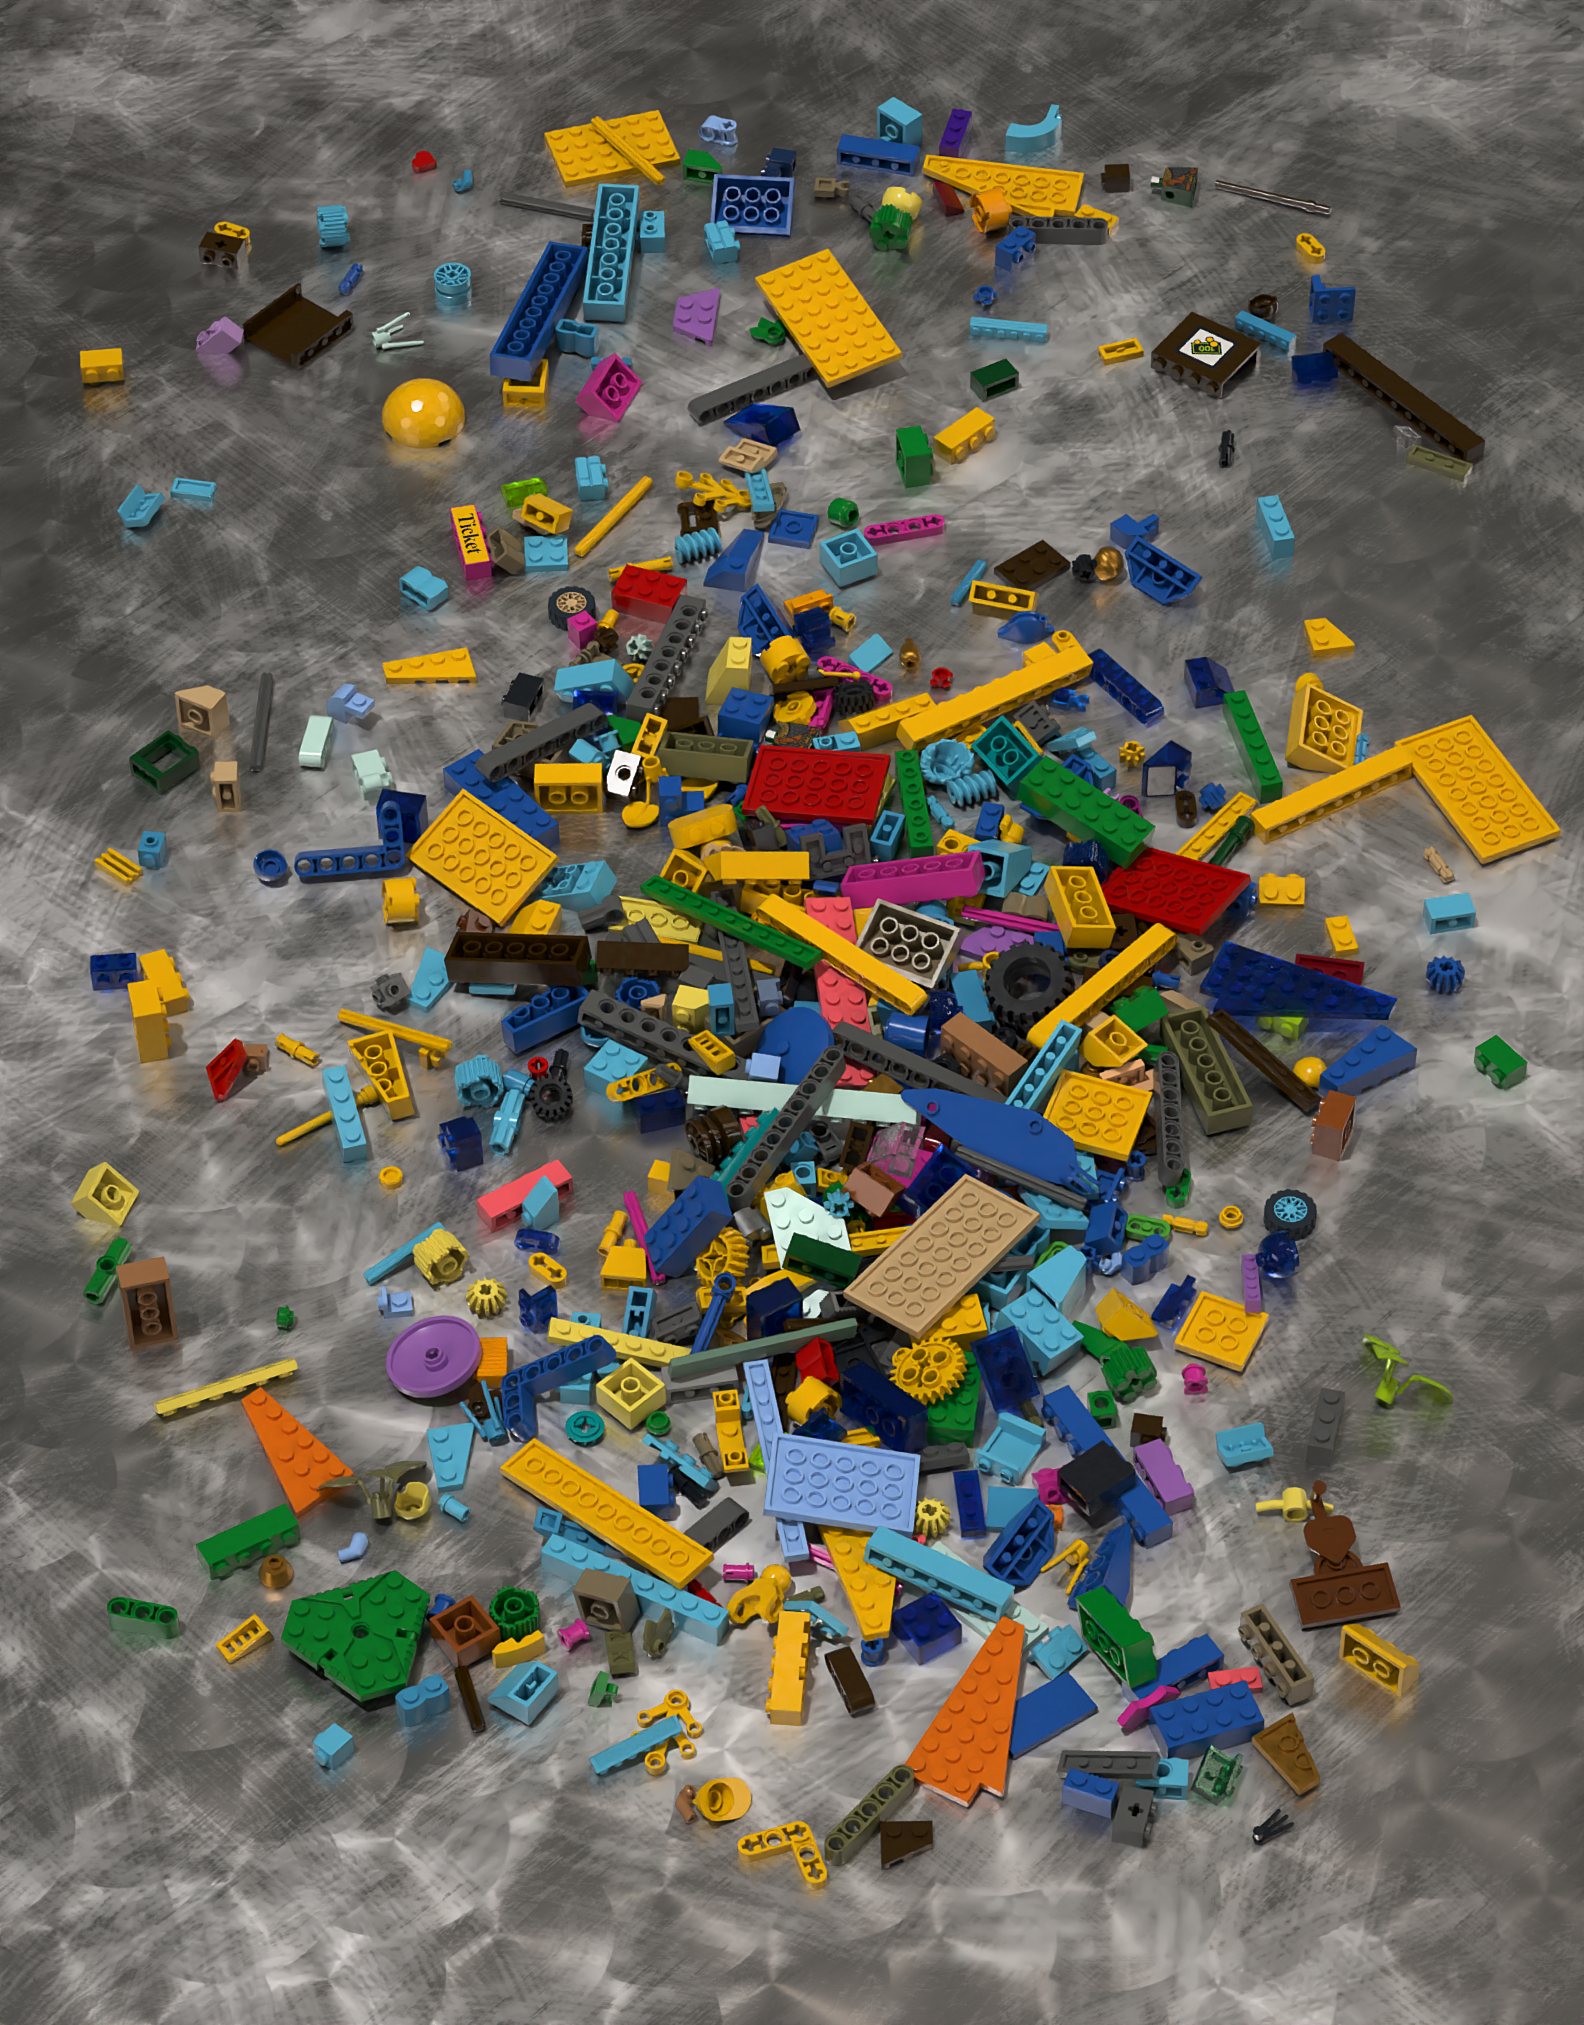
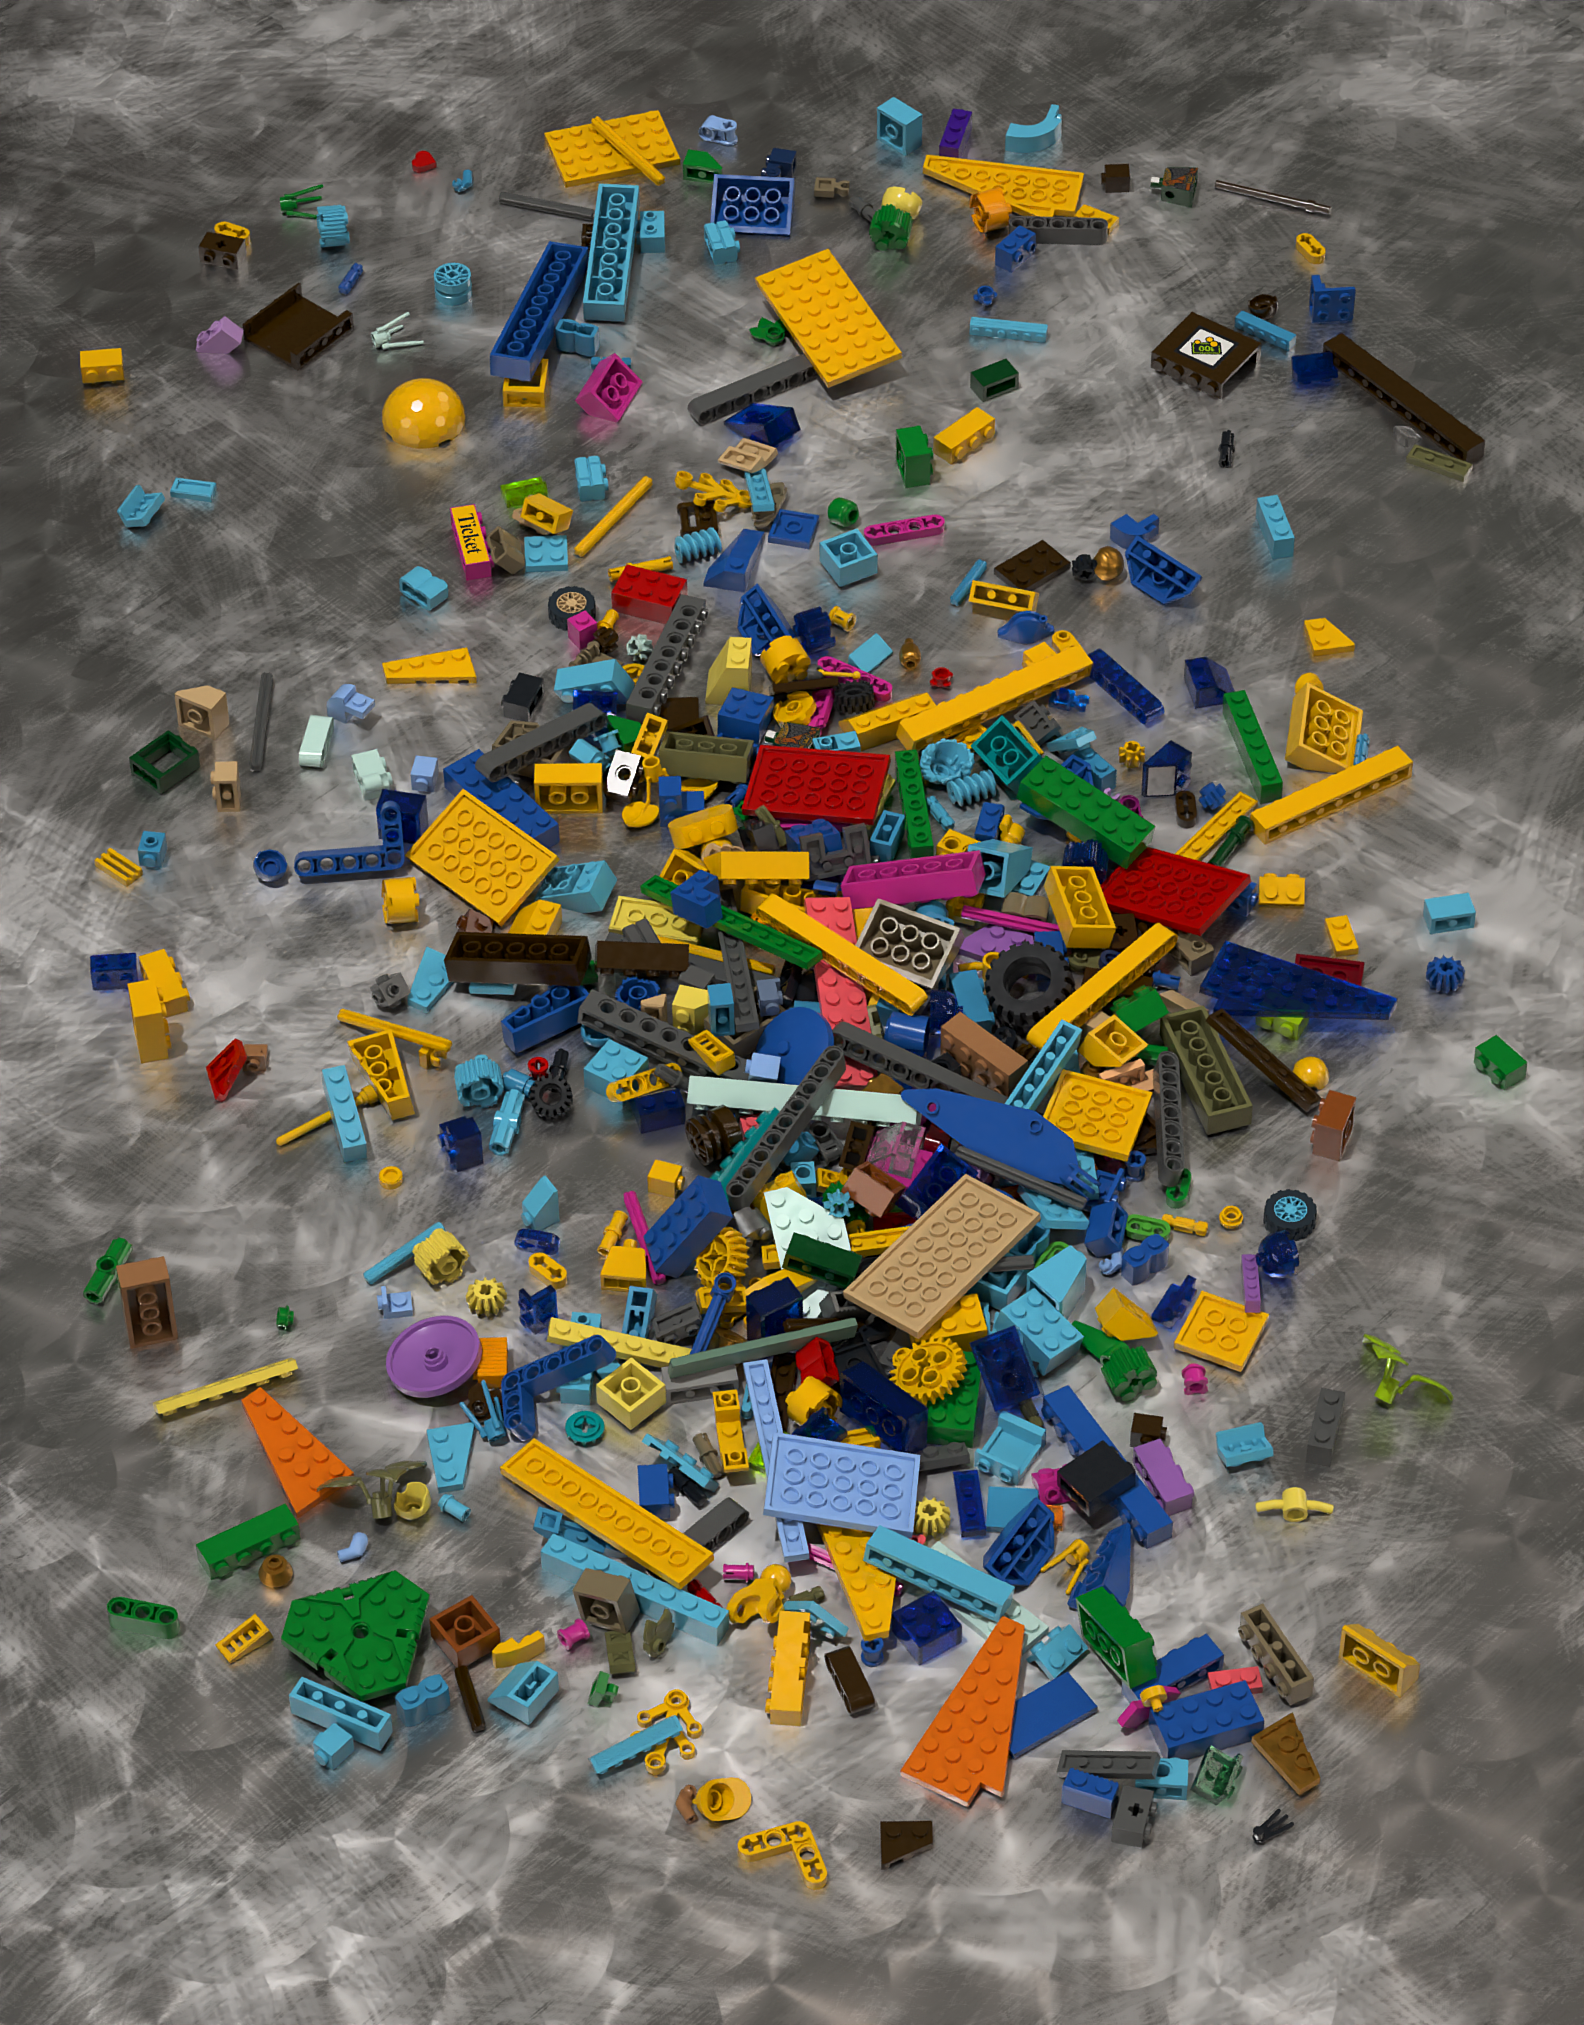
light yellow slope [70,1162,139,1227] -> none
yellow pin [275,1033,320,1067] -> none
blue bush [426,1594,456,1623] -> none
coral brick [476,1159,573,1233] -> none
green brick [489,1585,541,1642] -> none
dark grey piece [578,895,625,930] -> none
green plate [646,1411,671,1435] -> none
dark tan wing [667,1148,715,1192] -> none
medium lavender wing [673,288,720,347] -> none
light orange bracket [784,589,834,624] -> none
olive beam [824,1765,914,1866] -> none
blue brick [837,134,920,177] -> none
dark red slope [933,181,965,216] -> none
blue gear [1076,1245,1101,1276] -> none
green brick [1086,1390,1117,1430] -> none
yellow tile [1098,338,1144,366] -> none
reddish brown plate [1289,1480,1401,1629] -> none
blue wedge [1319,1025,1417,1098] -> none
yellow plate [1394,715,1561,864] -> none
tan axle [1424,846,1454,883] -> none
none -> green plant [280,184,323,219]
none -> medium azure brick [289,1677,393,1751]
none -> light blue brick [410,755,439,792]
none -> blue brick [670,870,723,929]
none -> yellow tile [1140,1685,1167,1712]

